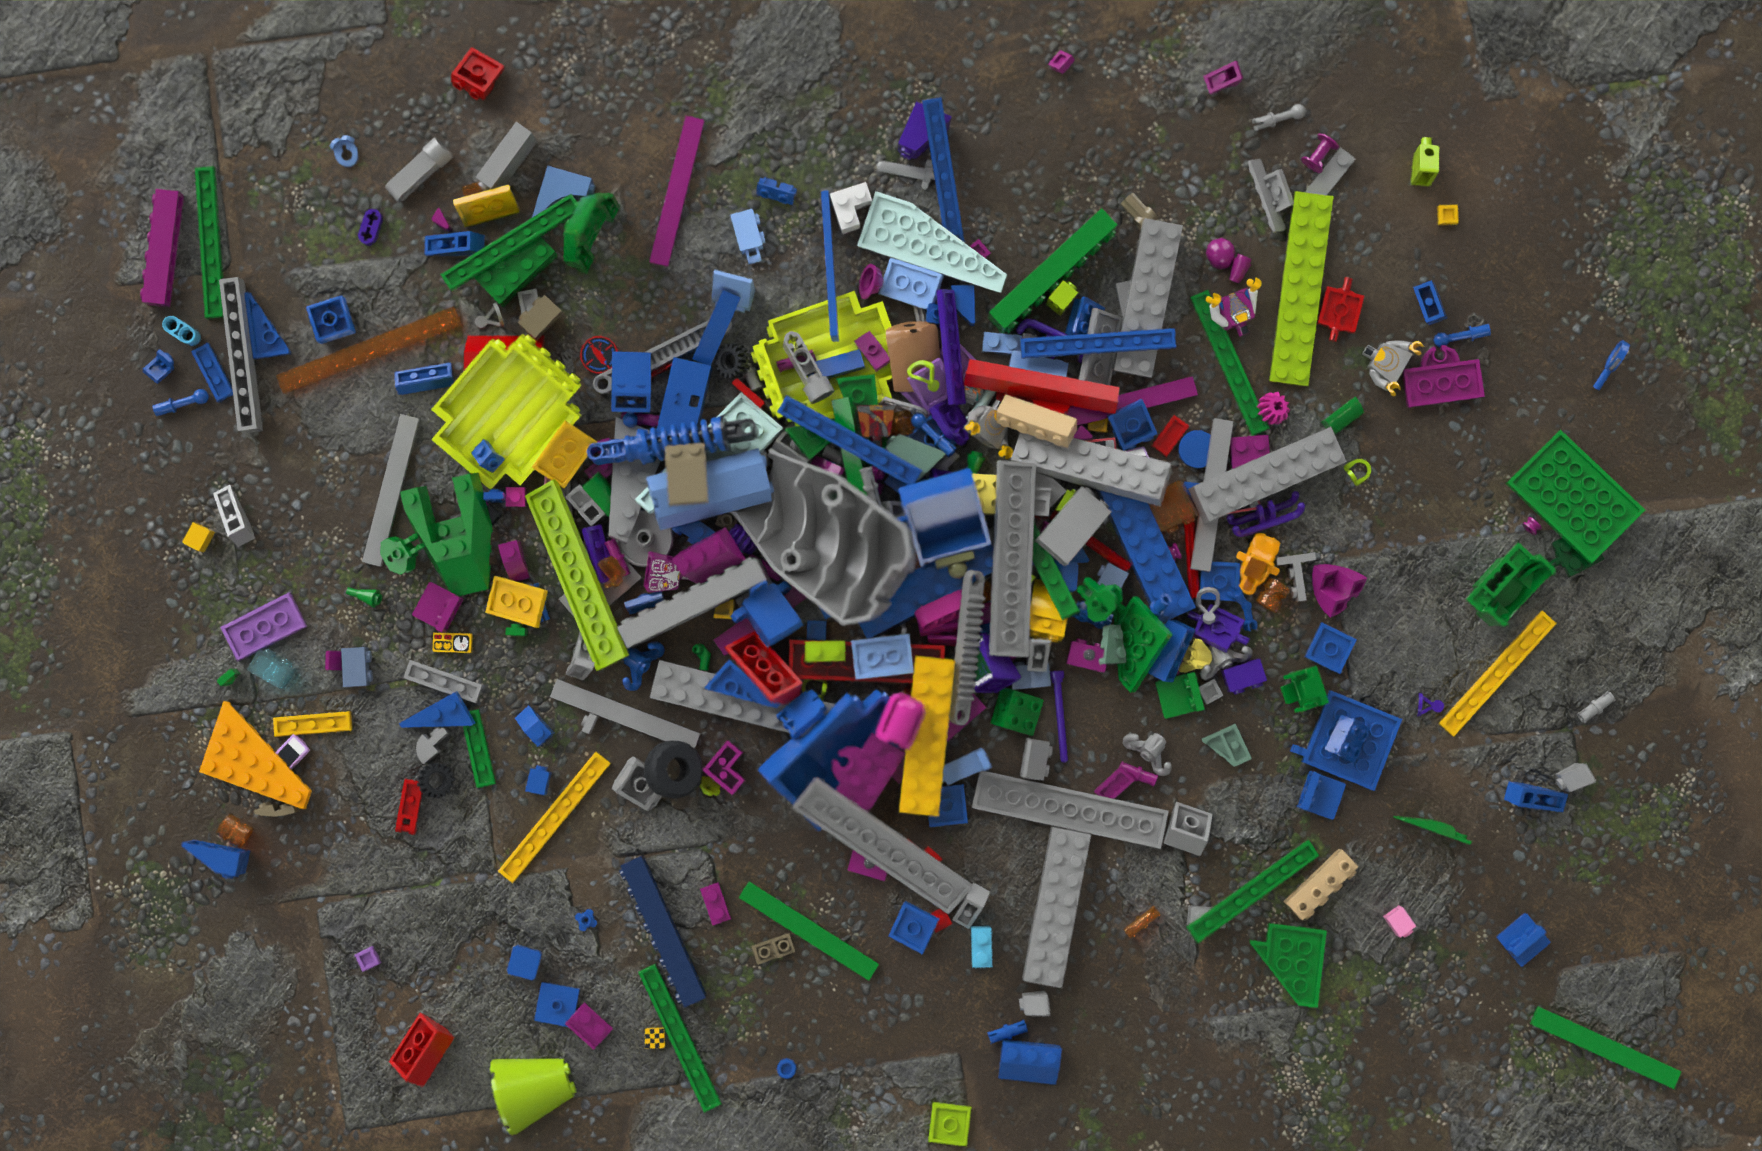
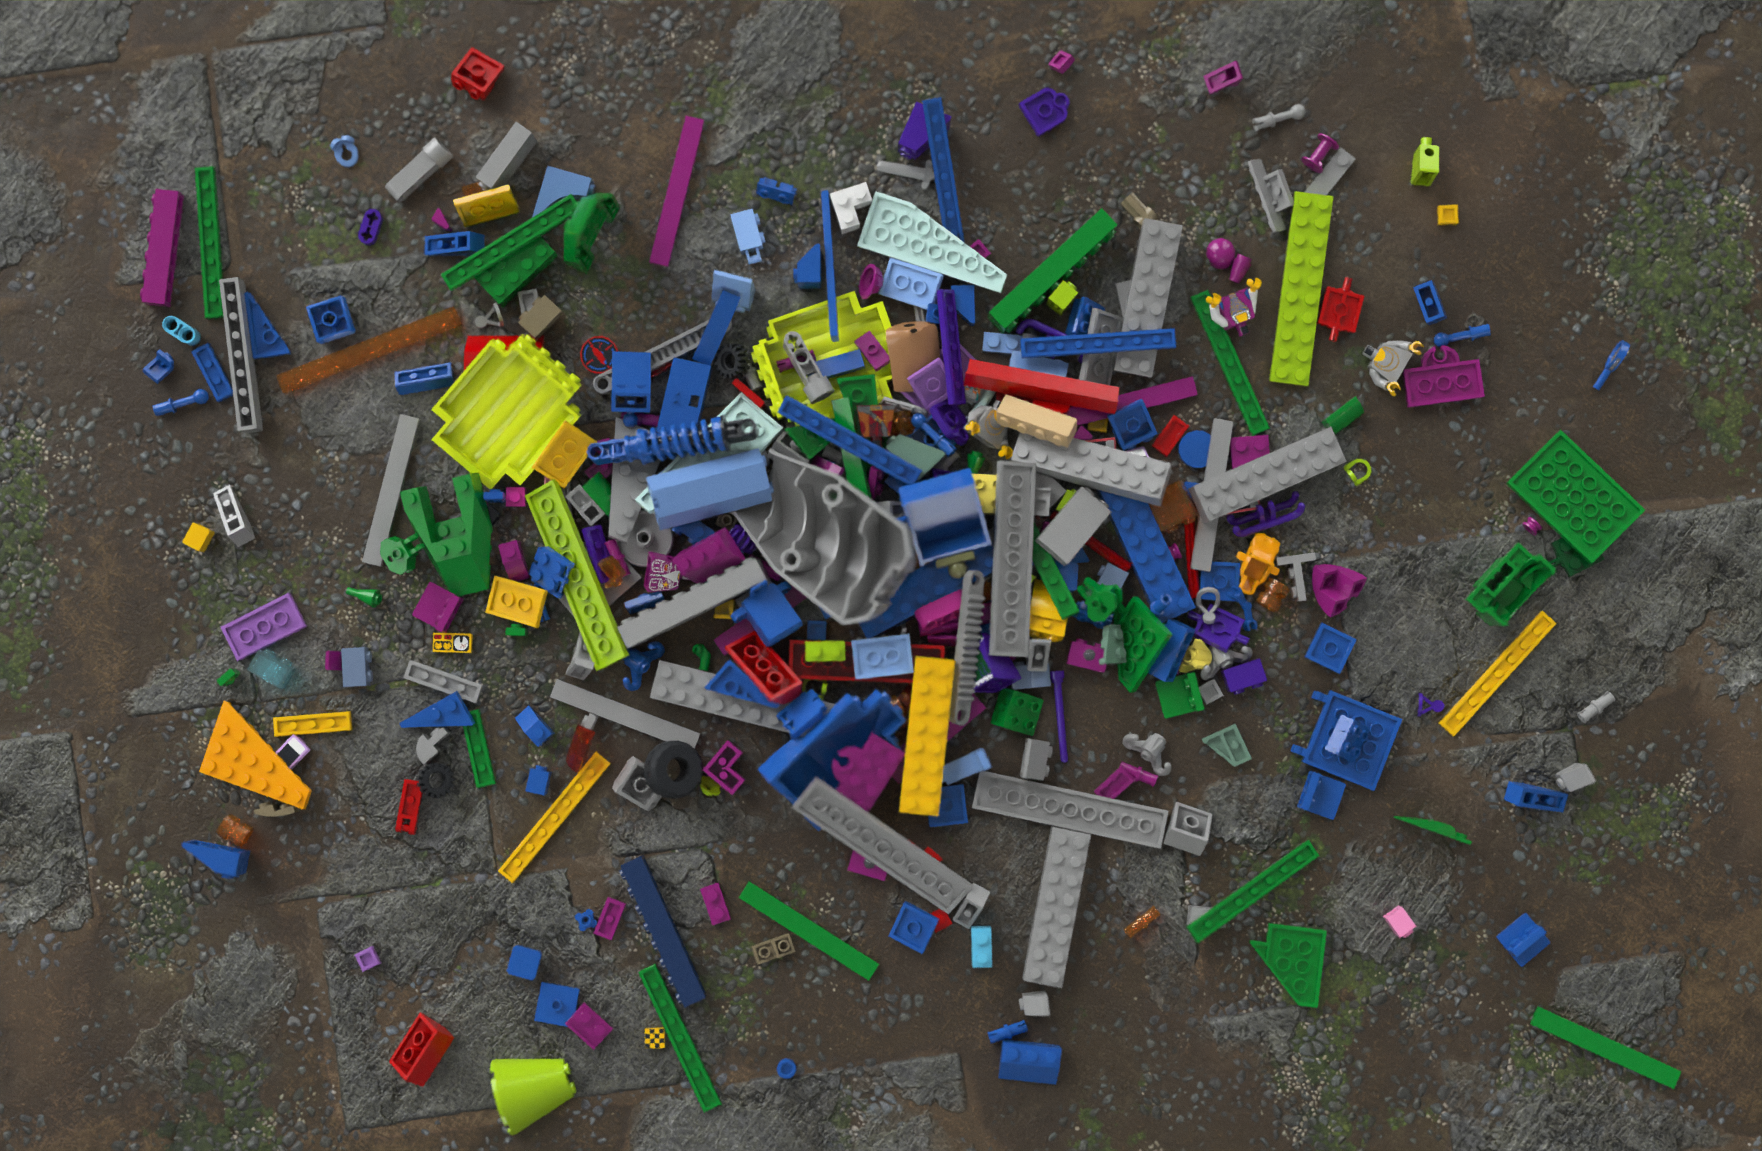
blue bracket [471,439,505,473] -> none
dark tan slope [665,443,708,506] -> none
light grey pin [860,467,882,507] -> none
dark pink cylinder [876,694,926,750] -> none
lime piece [907,360,939,392] -> none
lime tile [928,1102,971,1147] -> none
dark pink gear [1257,392,1291,425] -> none
green panel [1280,666,1329,713] -> none
tan brick [1283,849,1358,920] -> none
none -> blue plate [528,546,575,599]
none -> clear red brick [566,724,596,773]
none -> magenta plate [594,897,626,940]
none -> blue slope [793,244,821,289]
none -> dark purple plate [1018,88,1069,137]

